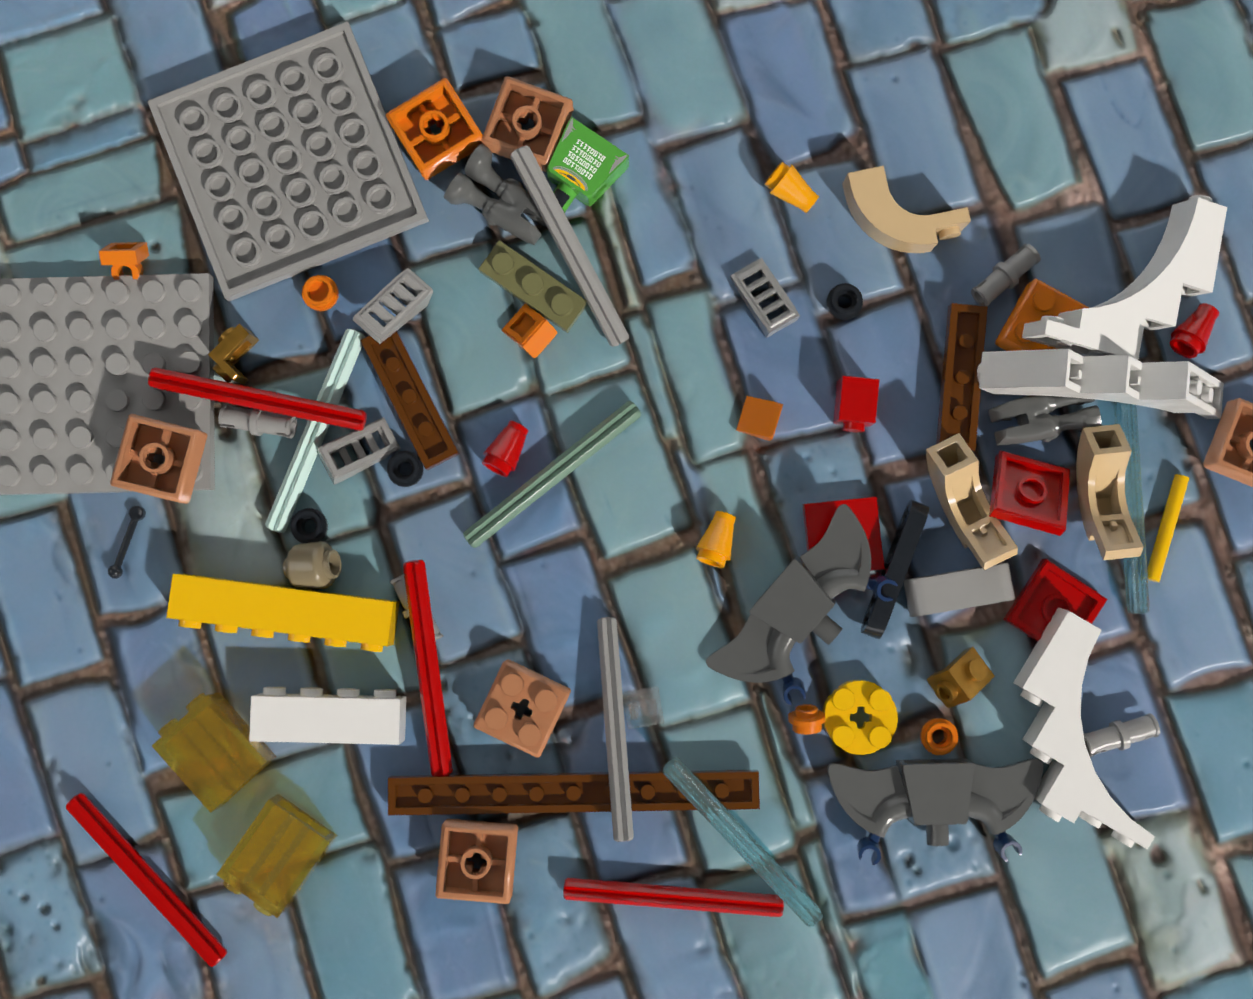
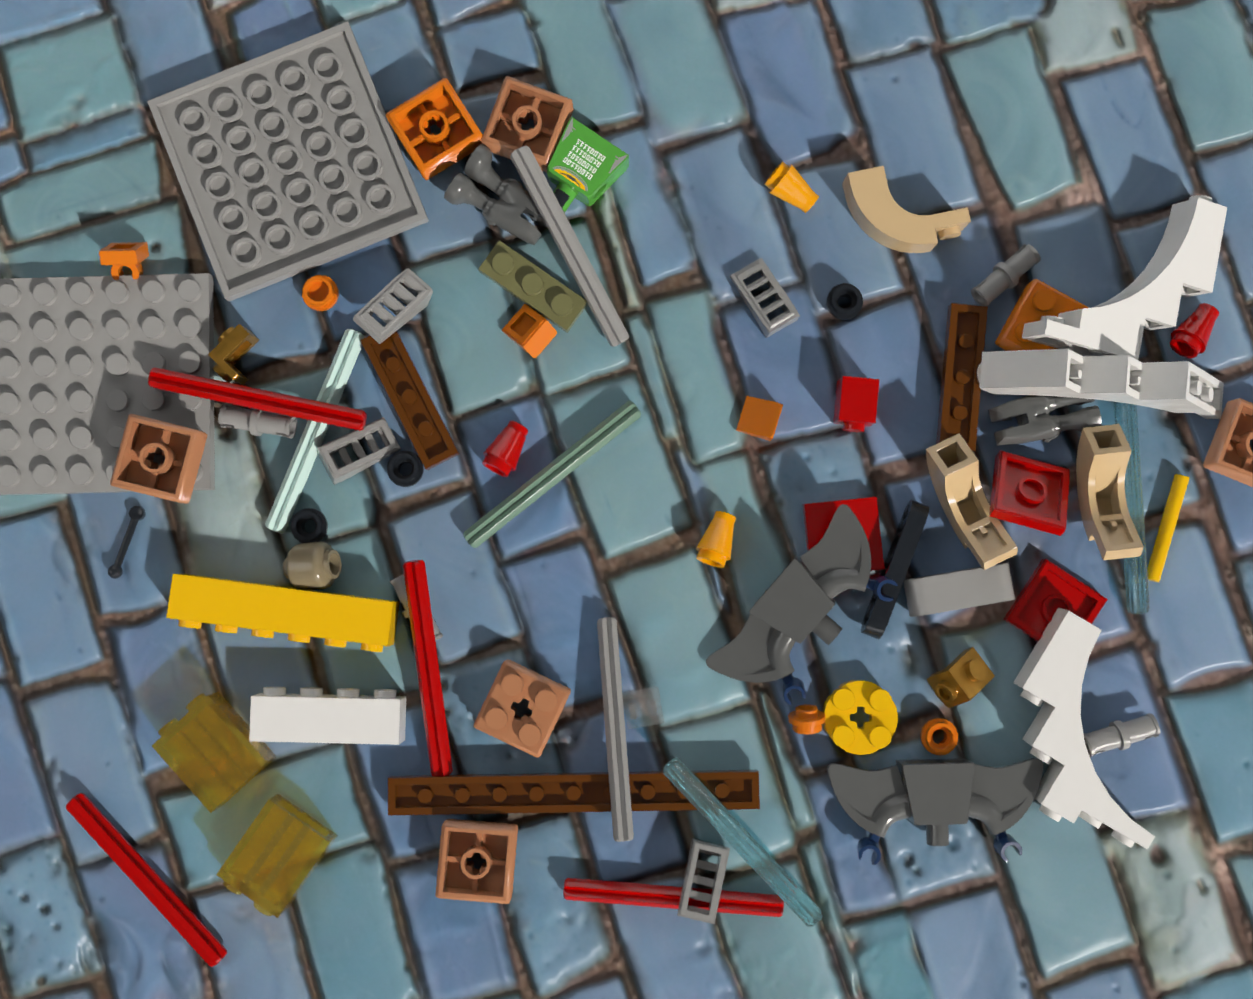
none -> light grey slope [677,838,730,924]

